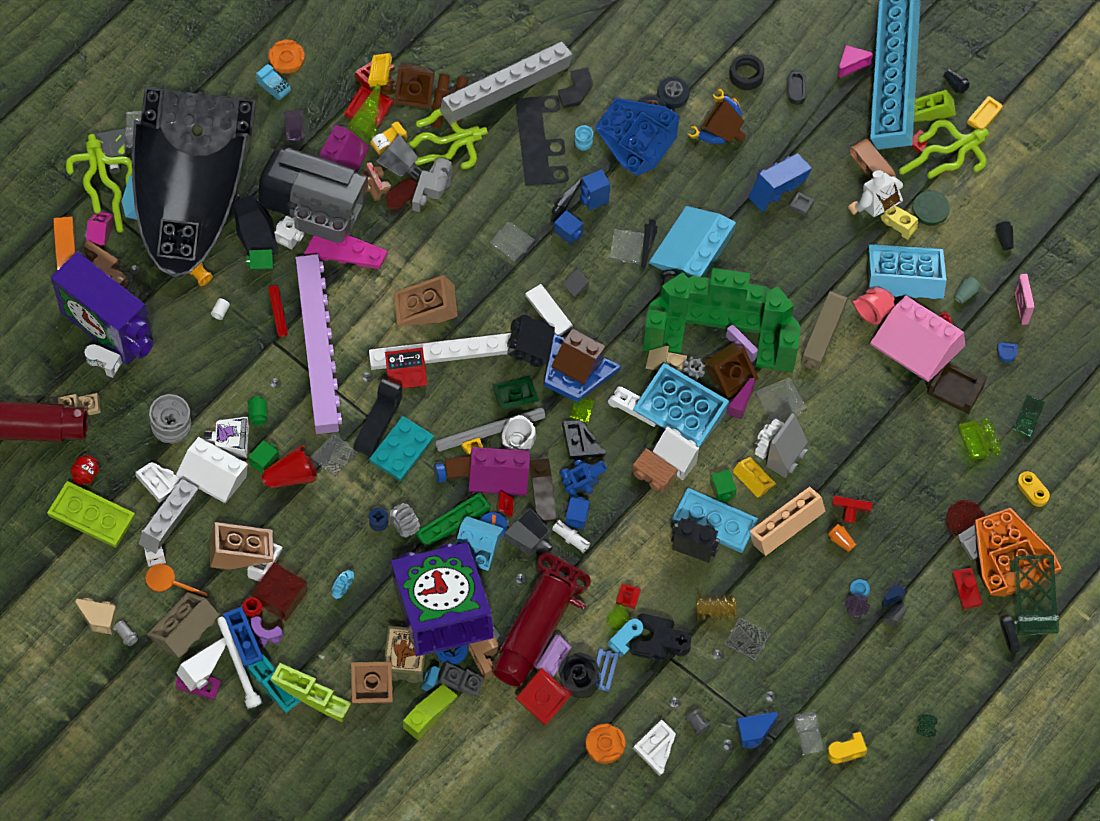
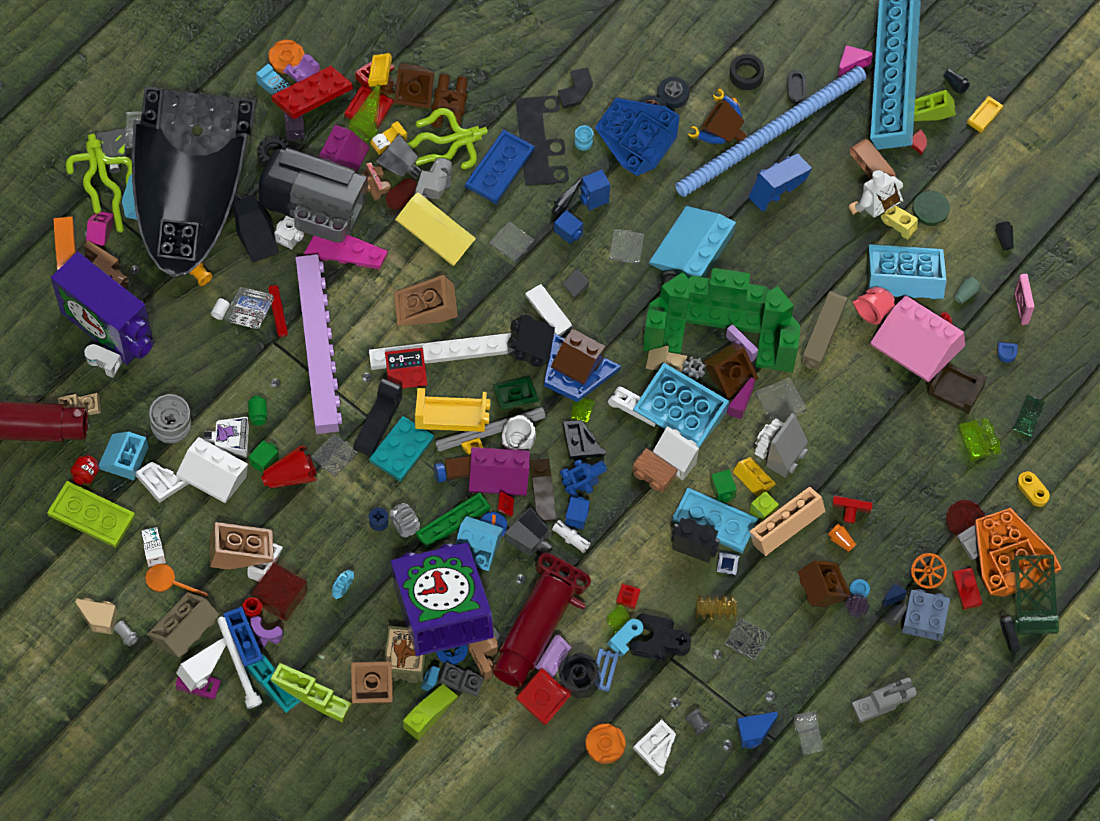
light grey brick [139,479,199,554] -> none
green brick [246,249,274,271] -> none
light grey brick [440,42,572,124] -> none
black piece [642,219,658,268] -> none
dark grey tile [789,192,814,216] -> none
yellow leg [827,732,867,764] -> none
lime plant [899,119,989,179] -> none
clear green wheel [916,715,938,737] -> none
none -> medium azure slope [98,432,148,480]
none -> clear tile [224,287,274,329]
none -> black tyre [257,136,290,168]
none -> red plate [272,66,353,120]
none -> medium lavender piece [284,54,320,82]
none -> light yellow slope [395,192,476,267]
none -> yellow panel [415,388,490,432]
none -> blue tile [465,129,535,204]
none -> light blue piece [675,66,866,197]
none -> slope [717,551,739,575]
none -> lime brick [750,491,779,523]
none -> reddish brown slope [798,560,851,607]
none -> light grey plate [851,677,917,723]
none -> sand blue brick [902,589,950,641]
none -> orange wheel [911,553,947,589]

